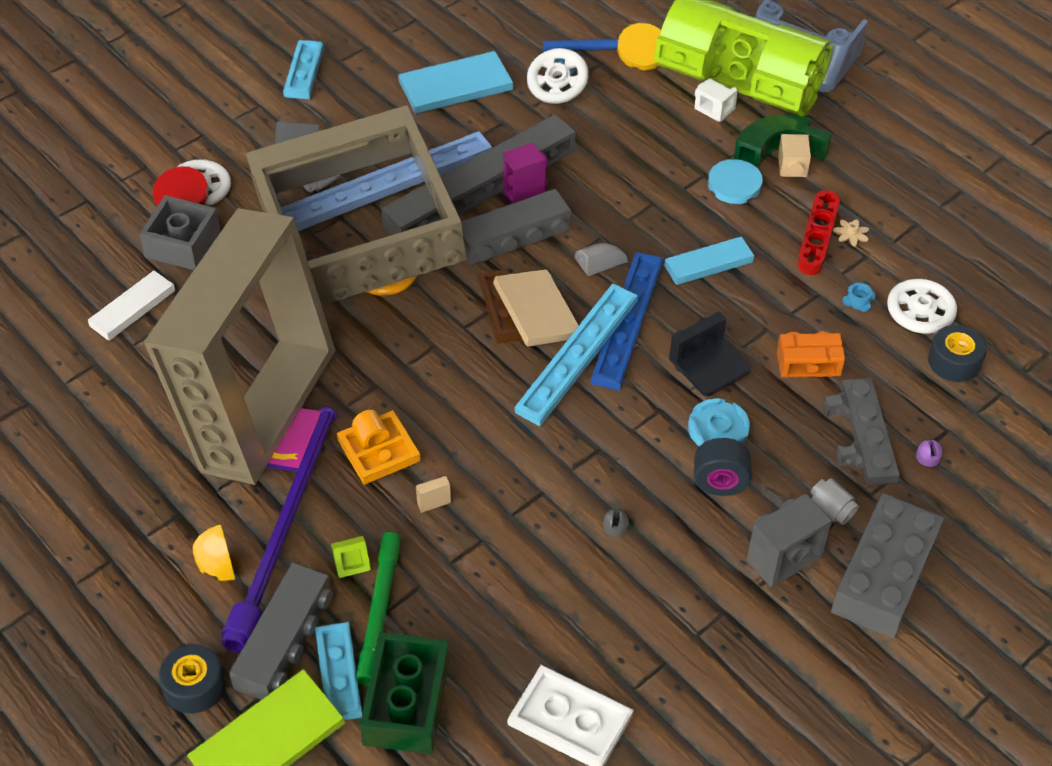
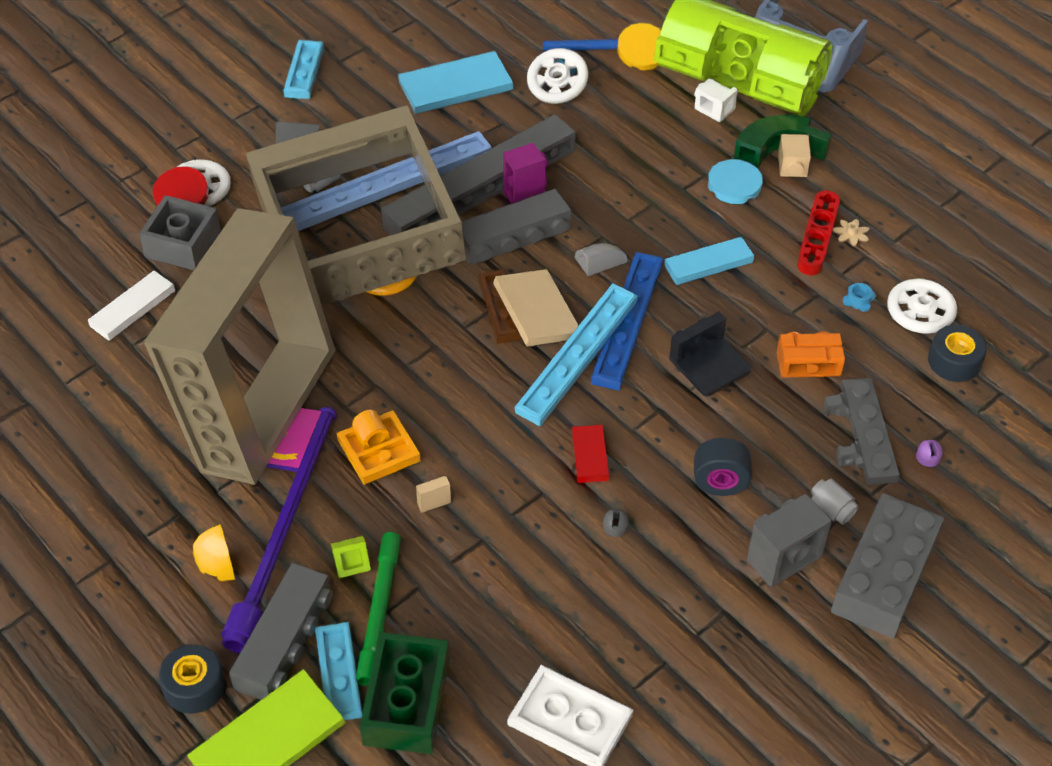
medium azure tile [688,398,750,446] -> none
none -> red tile [572,425,609,483]

